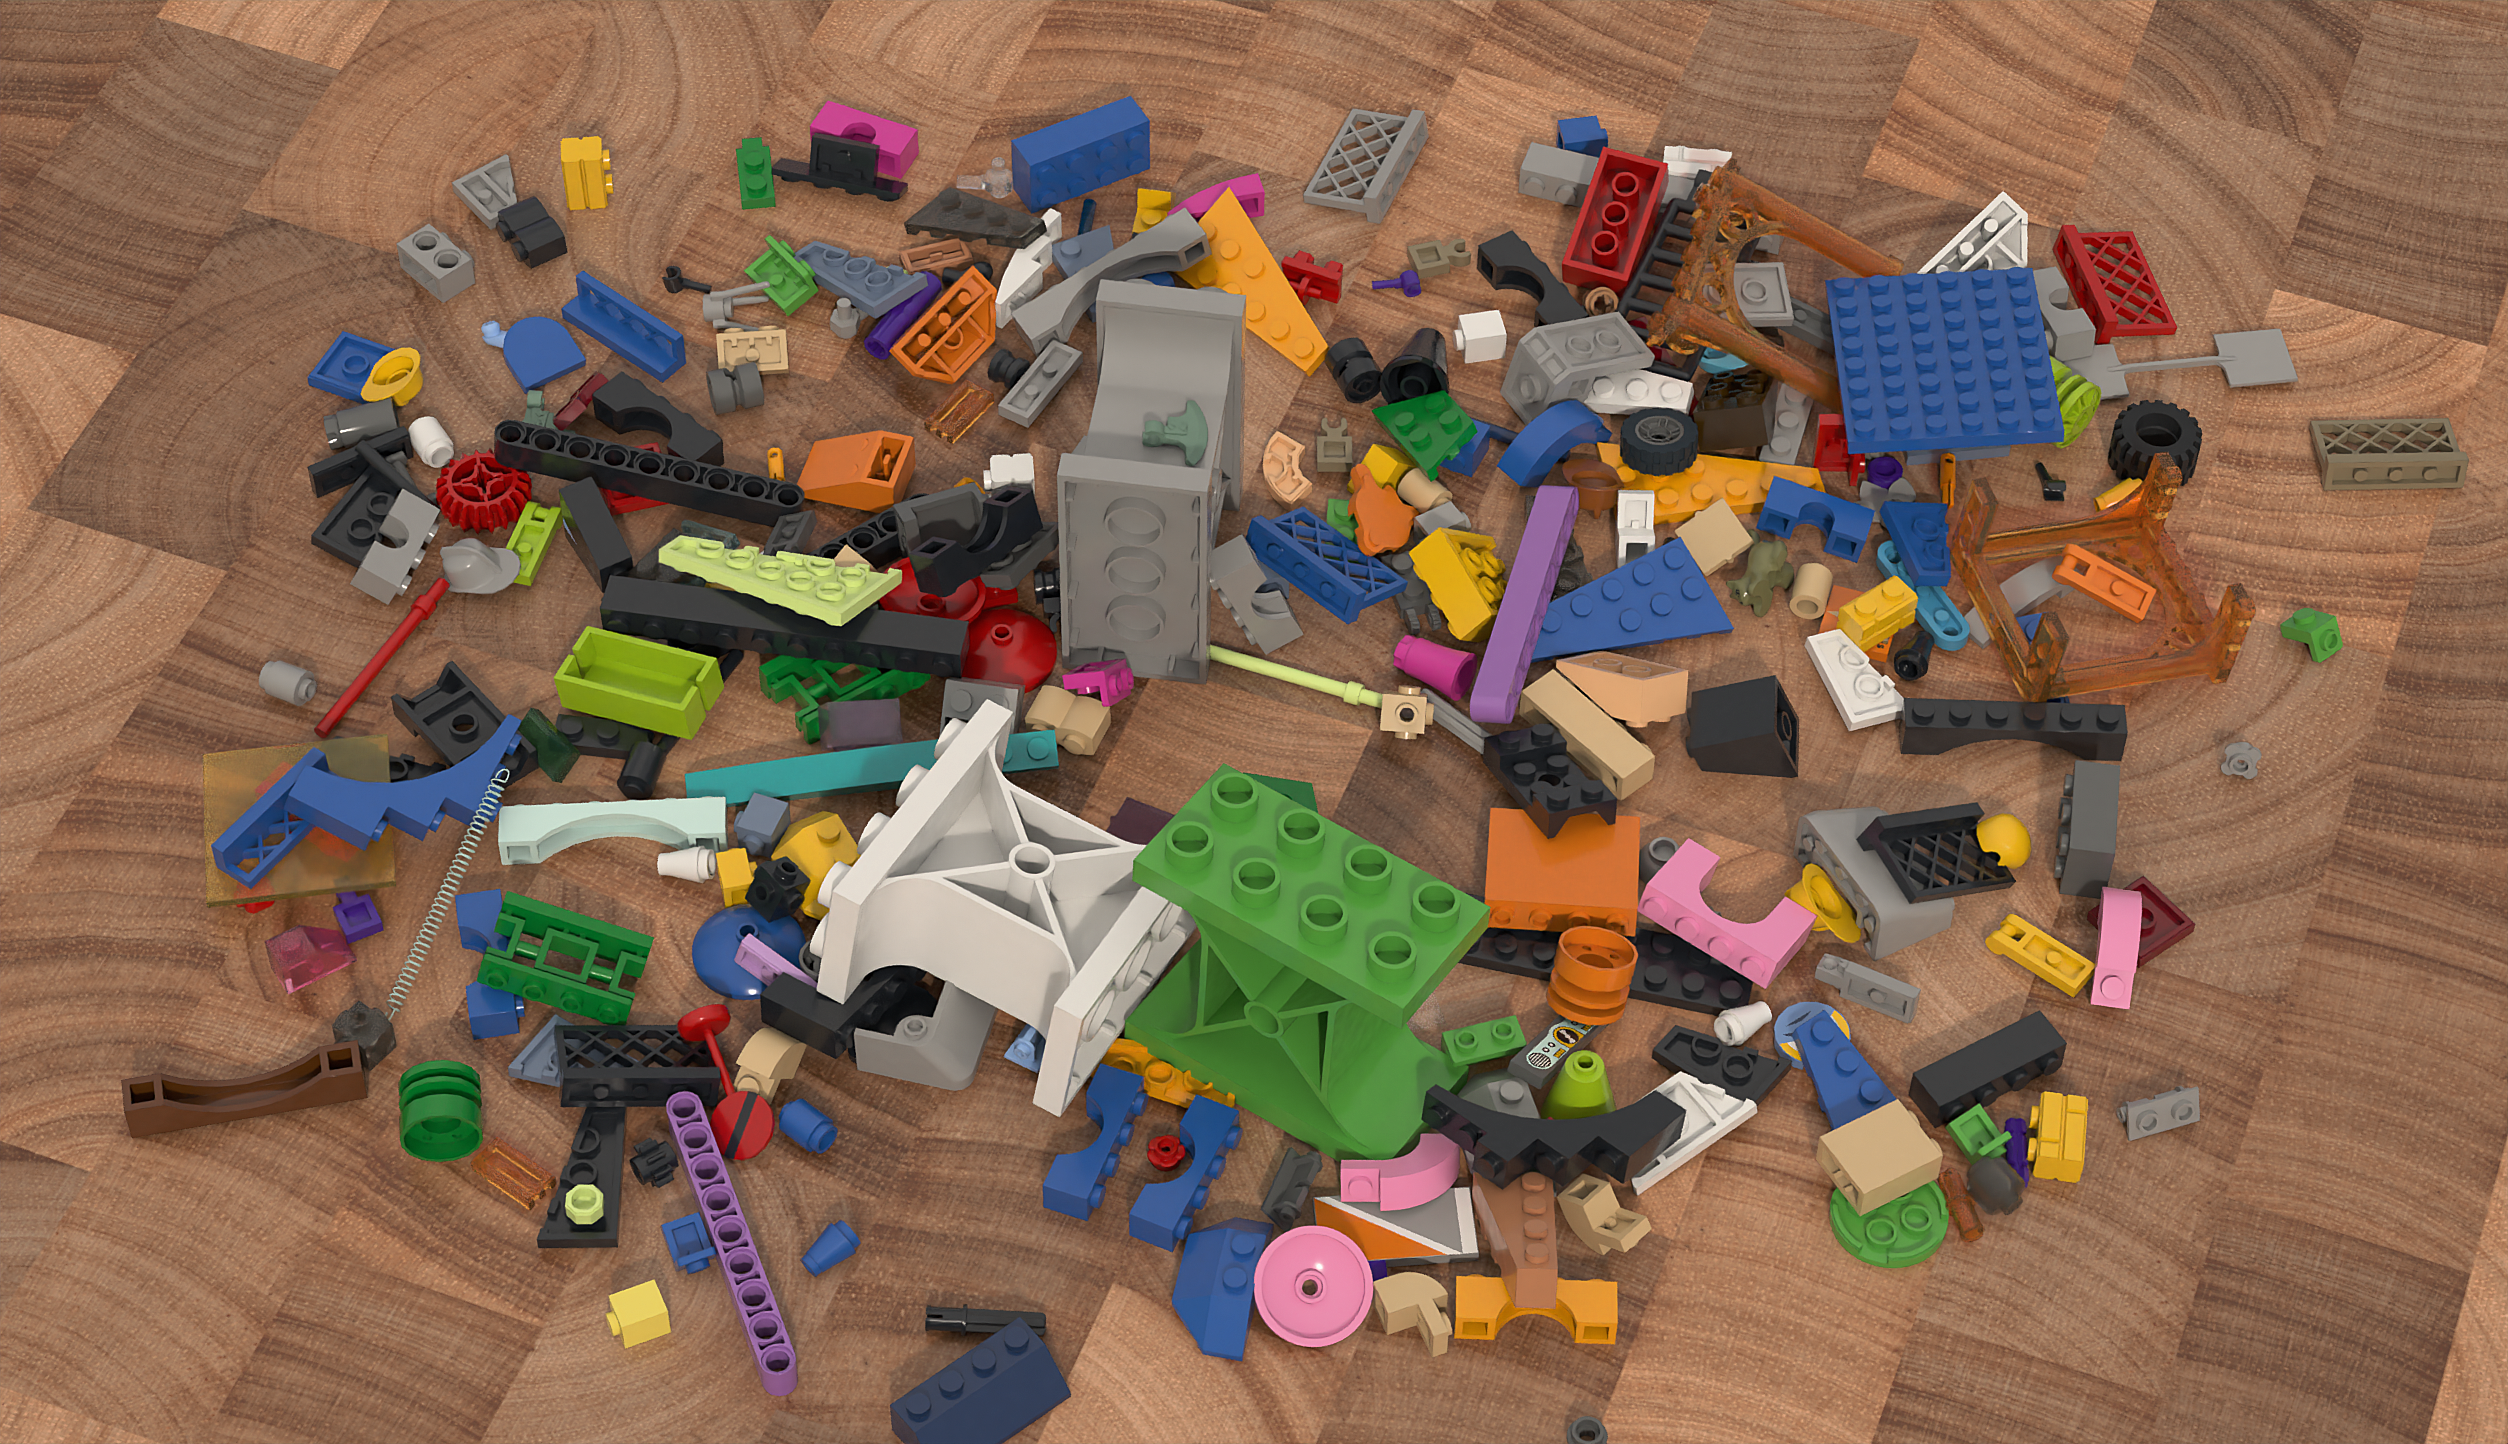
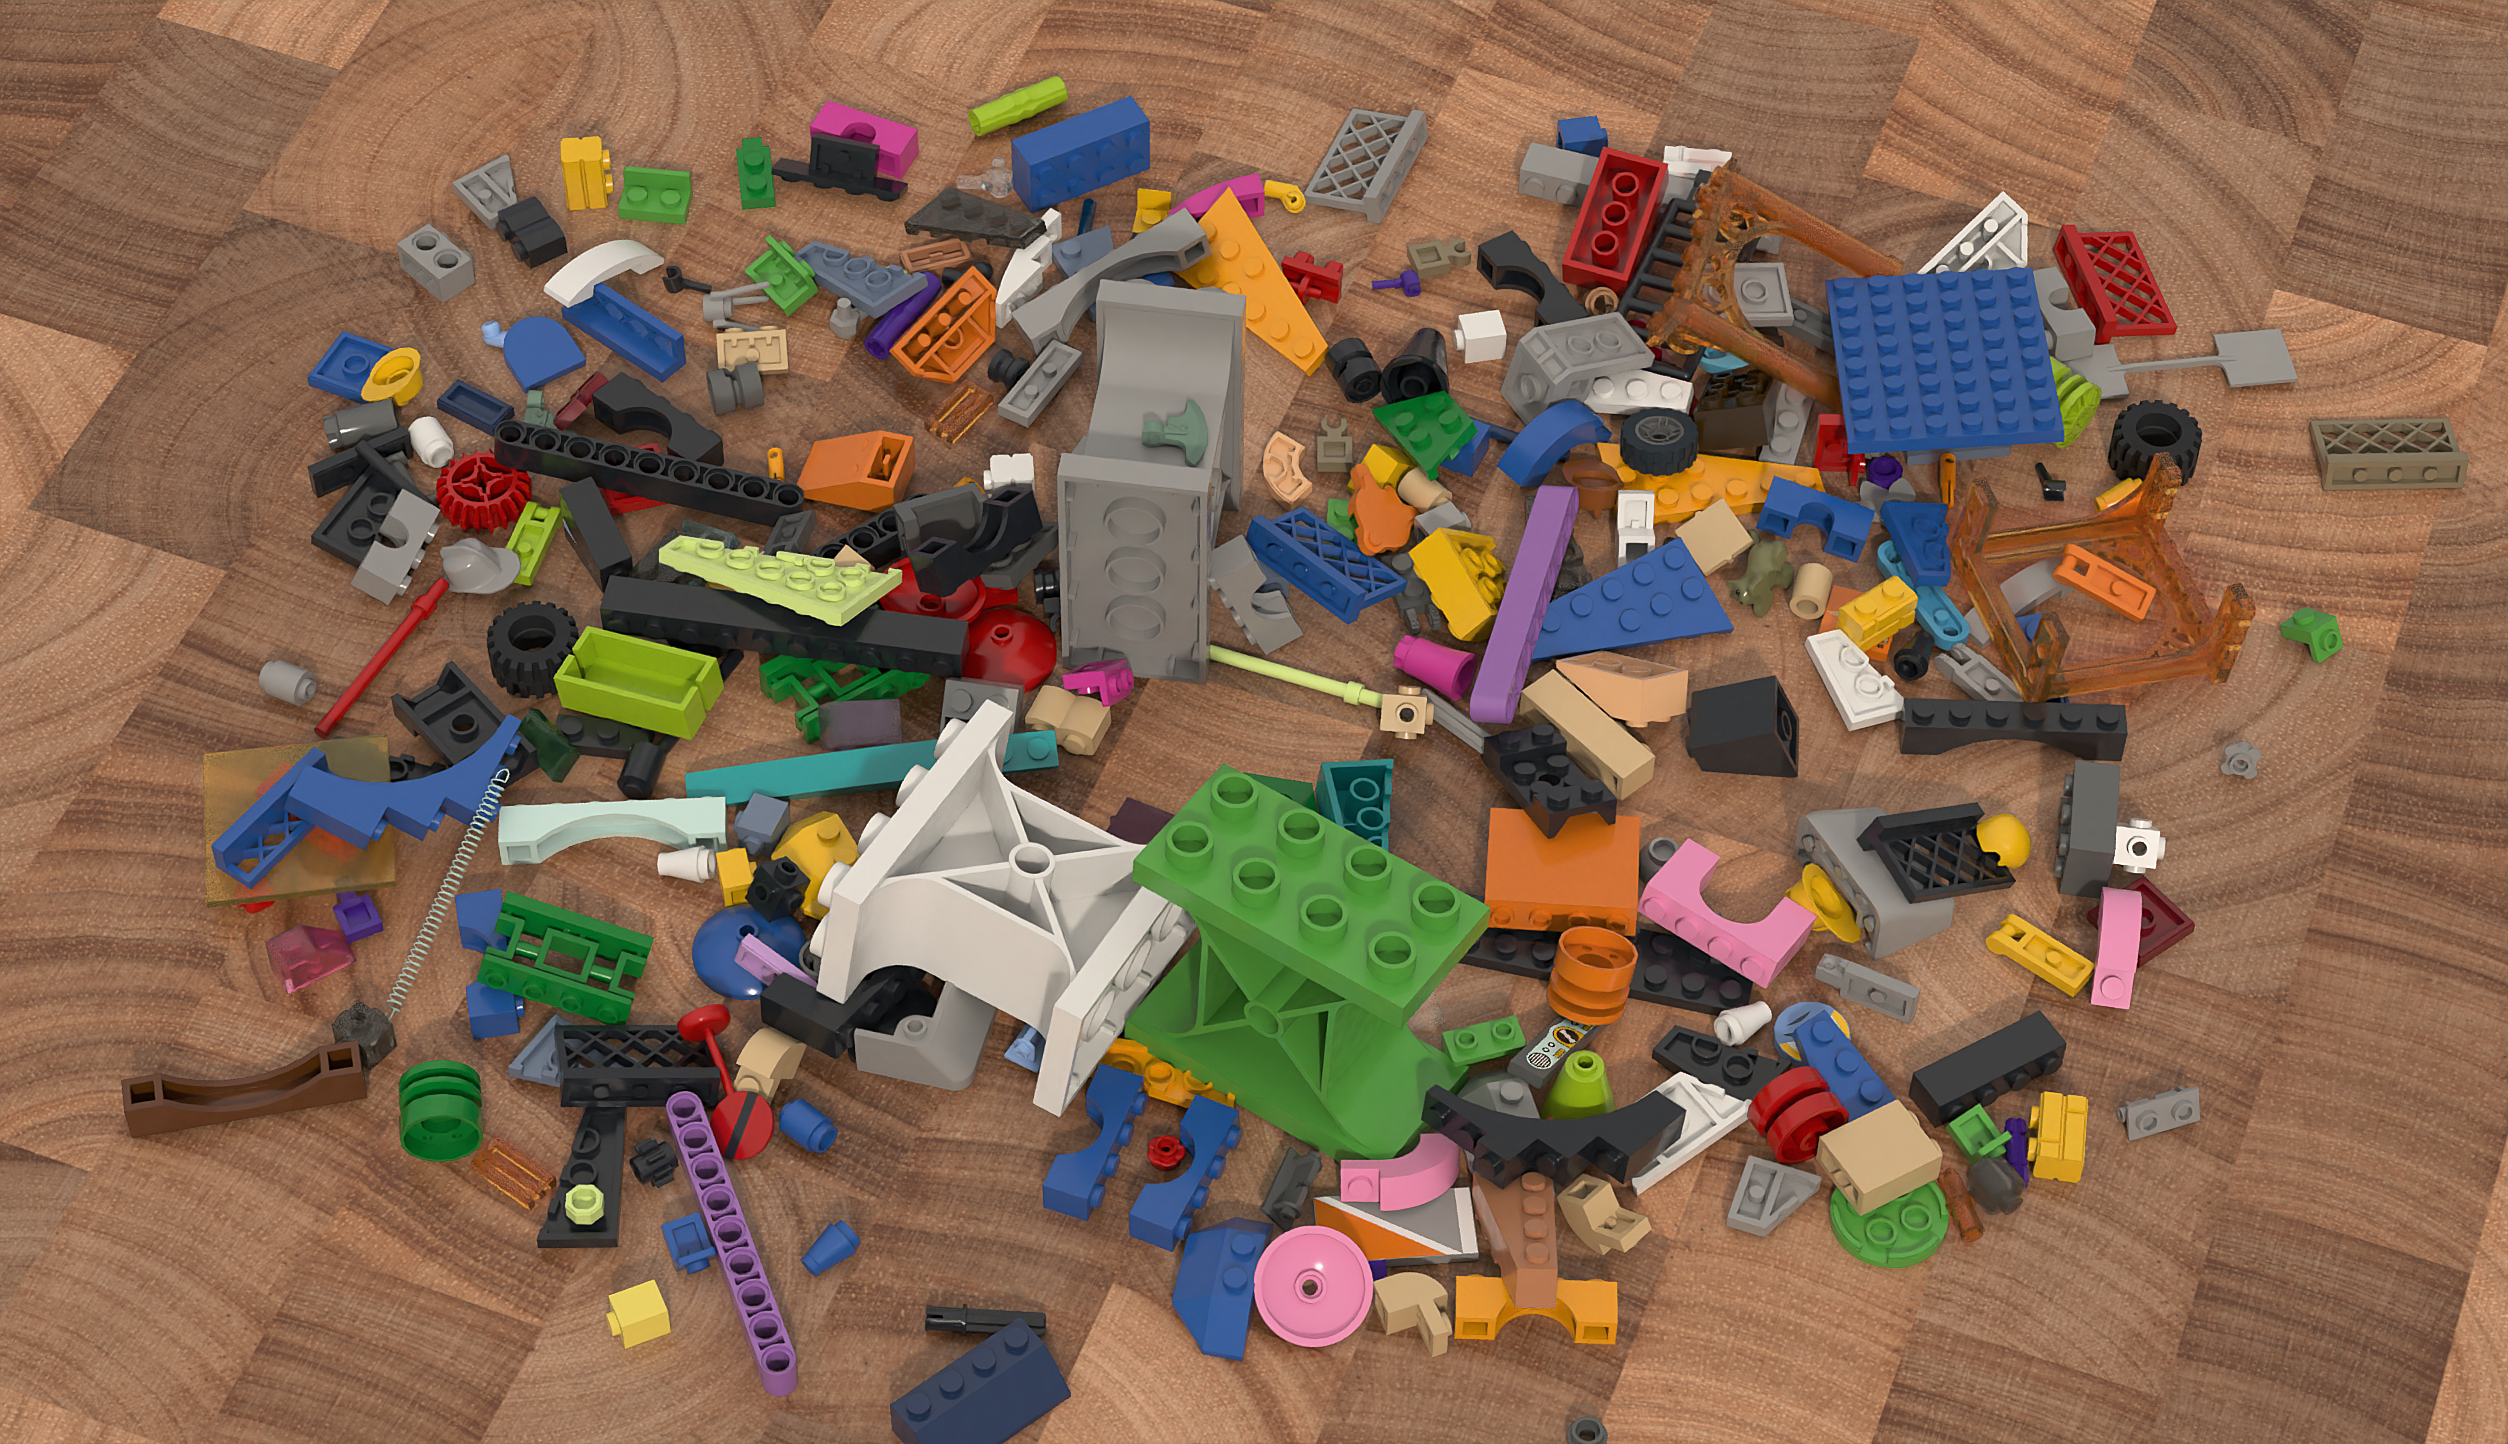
none -> dark blue tile [437,379,515,437]
none -> black tyre [486,601,579,699]
none -> white slope [544,240,664,308]
none -> bright green bracket [618,166,693,225]
none -> lime axle [968,76,1068,137]
none -> yellow arm [1264,180,1306,213]
none -> teal wedge [1315,759,1394,851]
none -> light grey wing [1726,1155,1822,1237]
none -> red wheel [1747,1066,1850,1165]
none -> light grey hinge [1934,642,2031,702]
none -> white brick [2113,818,2166,873]

